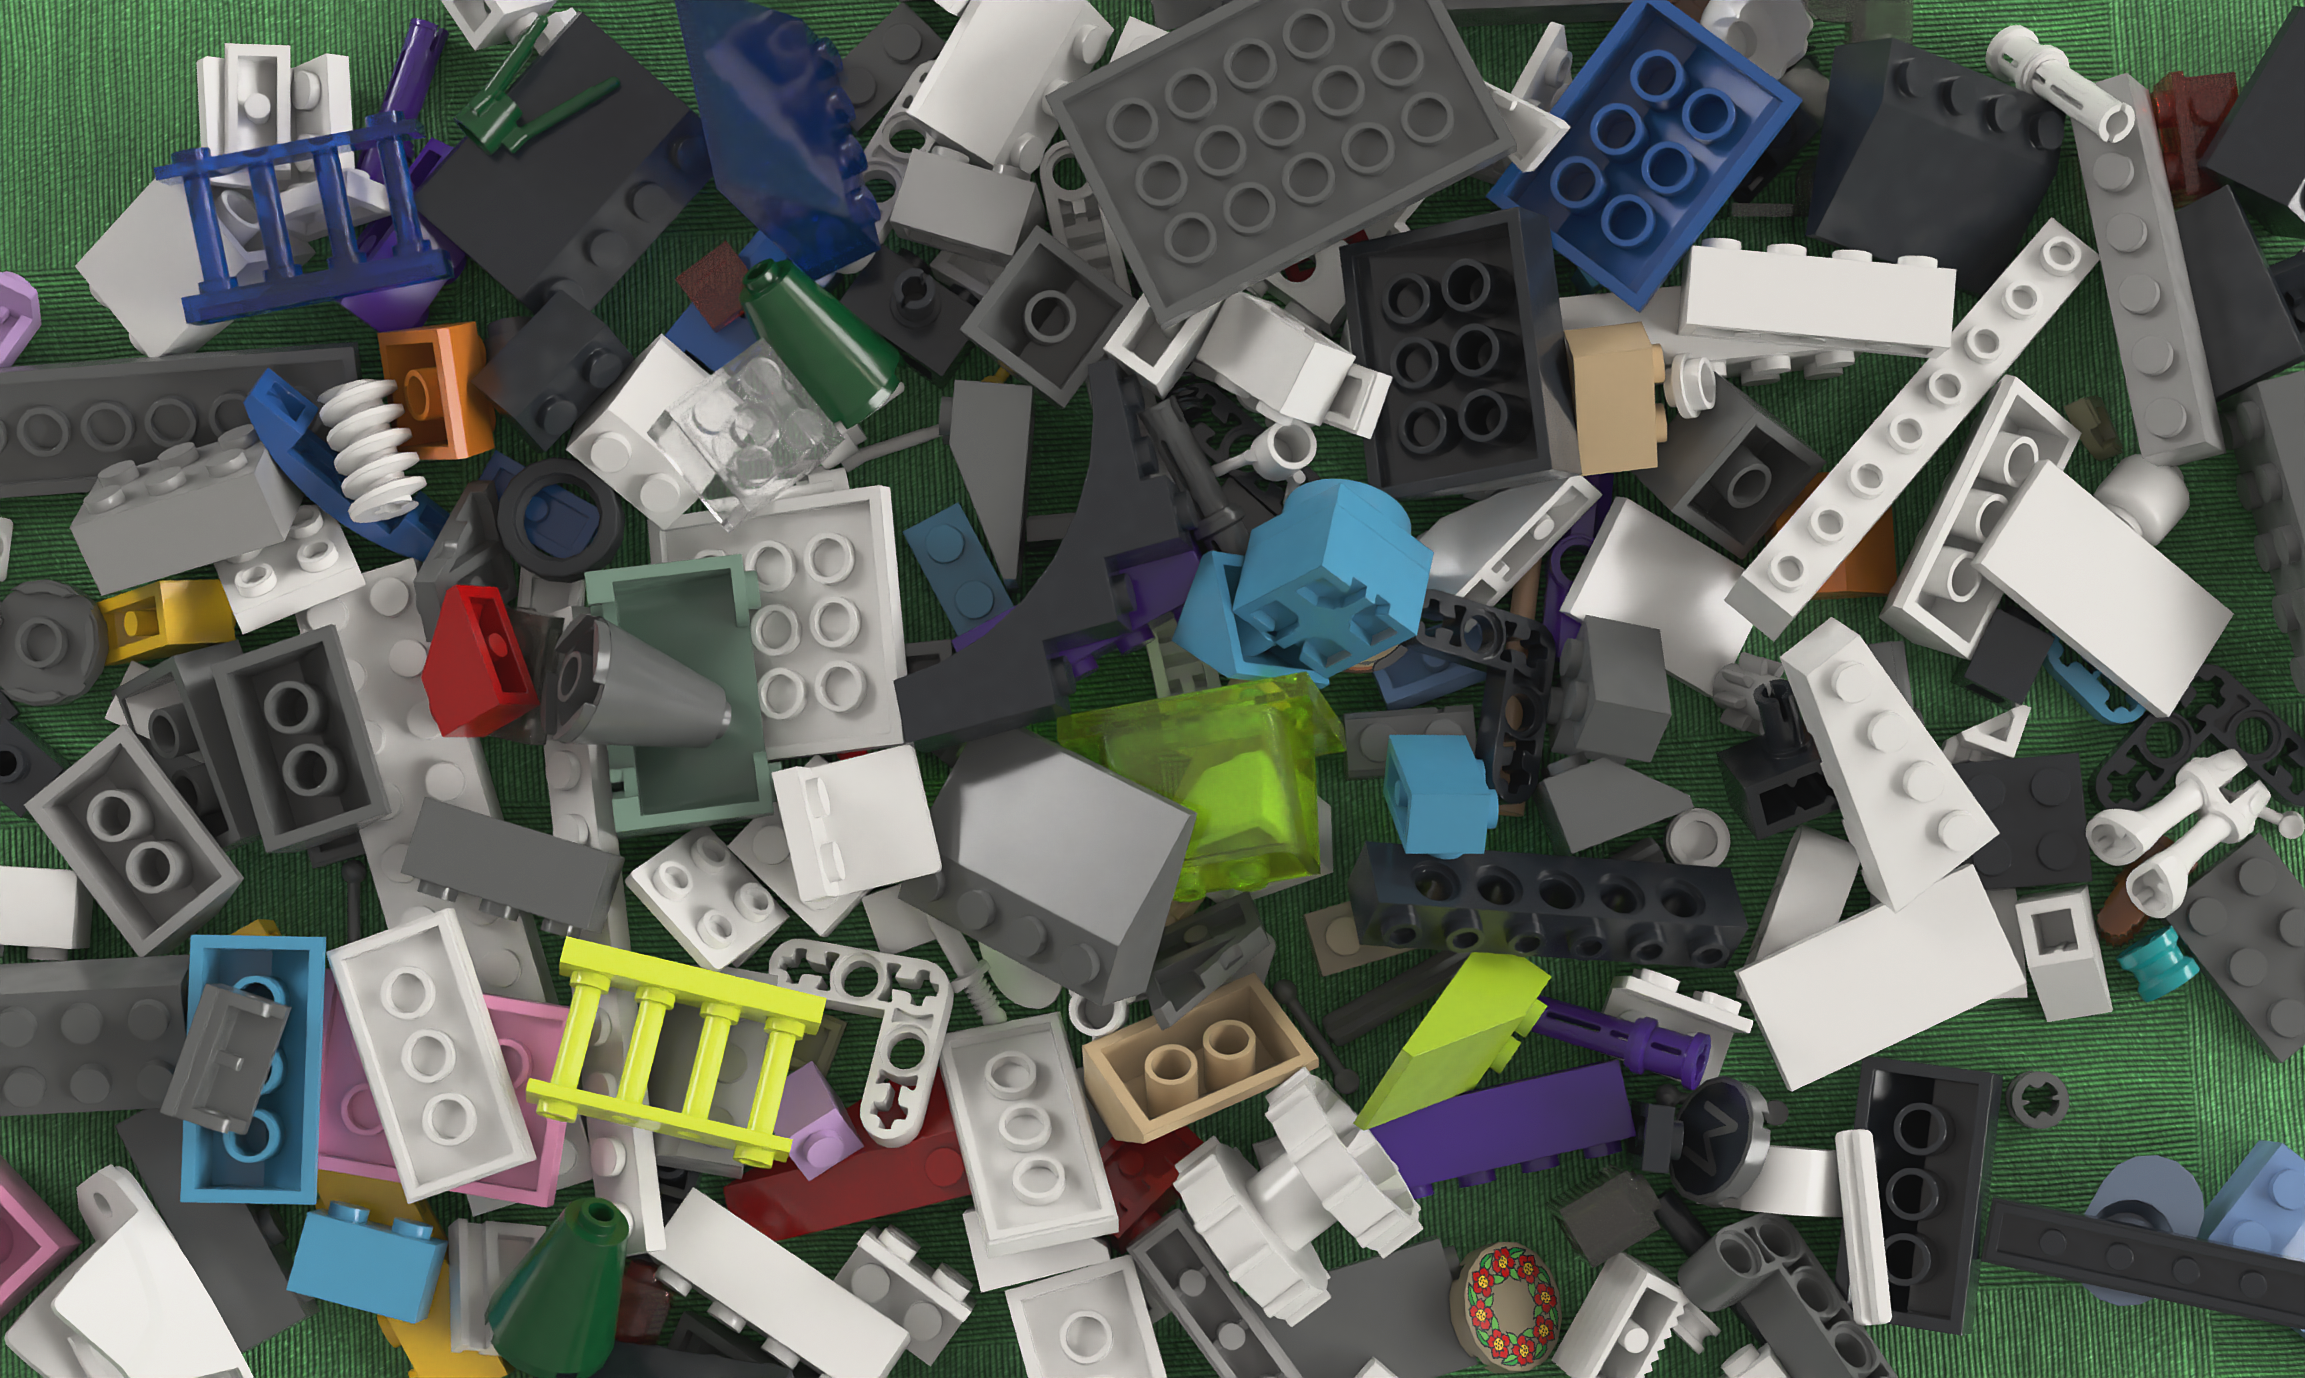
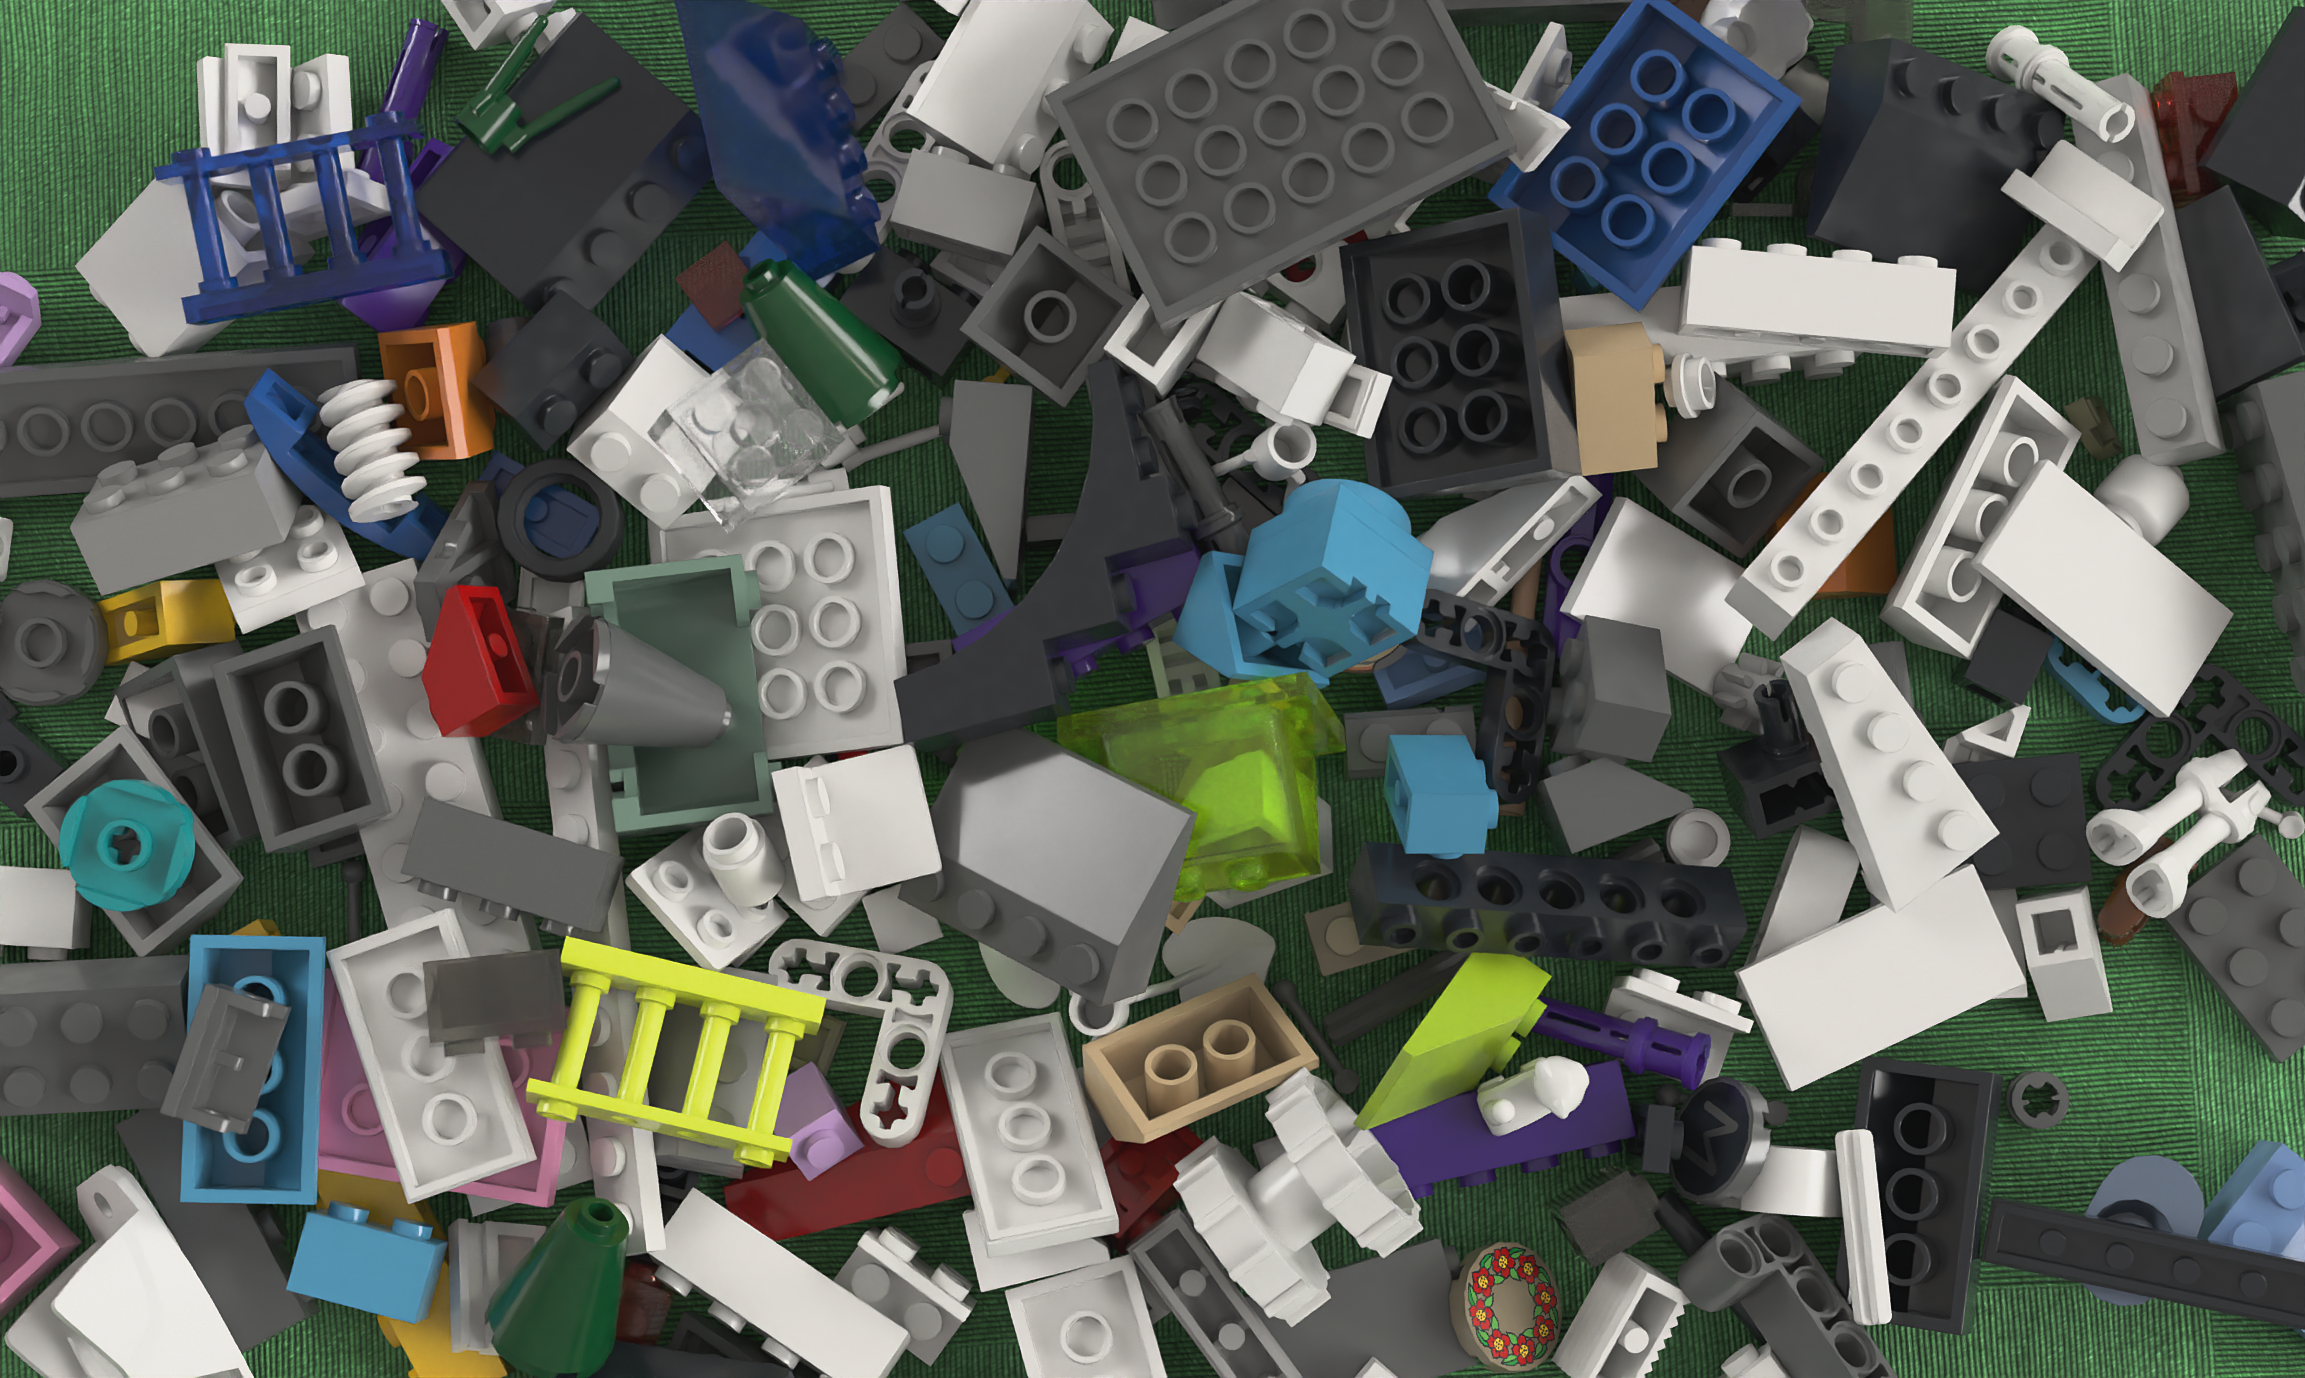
white piece [925,913,1007,1026] -> none
dark grey wing [1146,890,1270,1030] -> none
white bush [1670,1303,1721,1355] -> none
teal wheel [2116,925,2200,1003] -> none
none -> teal plate [58,779,195,912]
none -> clear smoke brick [422,948,567,1058]
none -> white brick [703,813,786,907]
none -> white animal [1477,1056,1589,1137]
none -> white panel [2001,140,2164,273]

